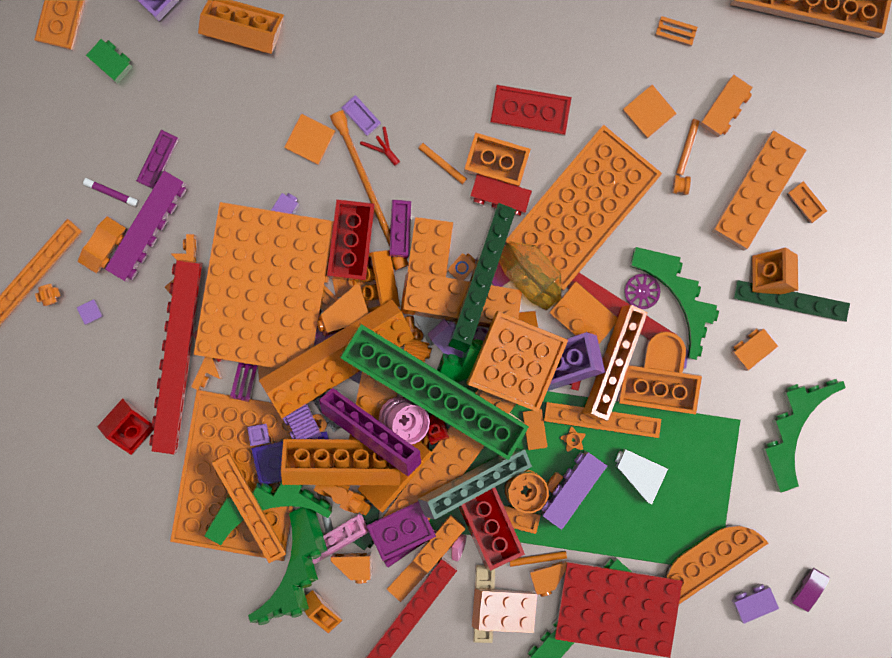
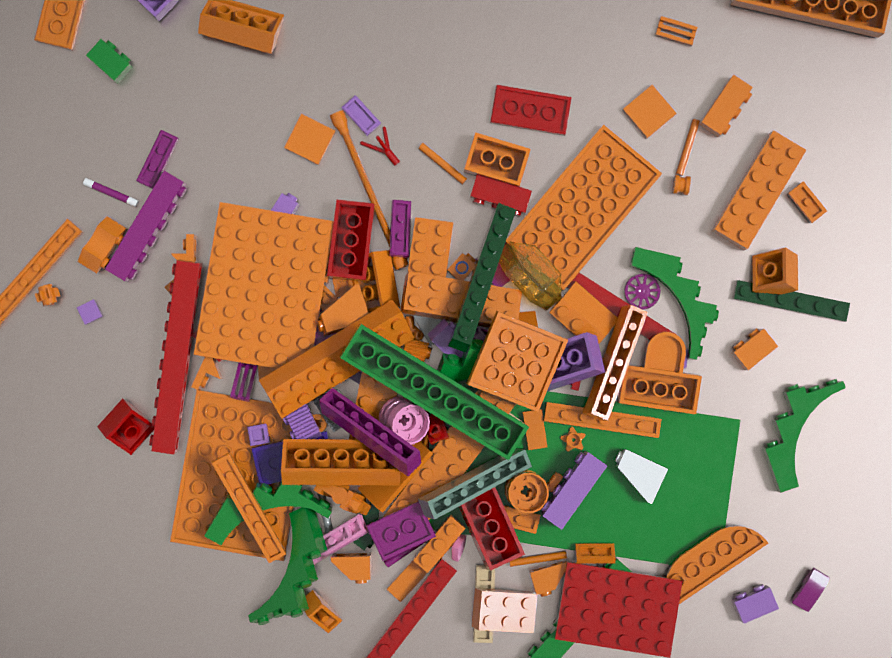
none -> orange plate [575,543,616,564]

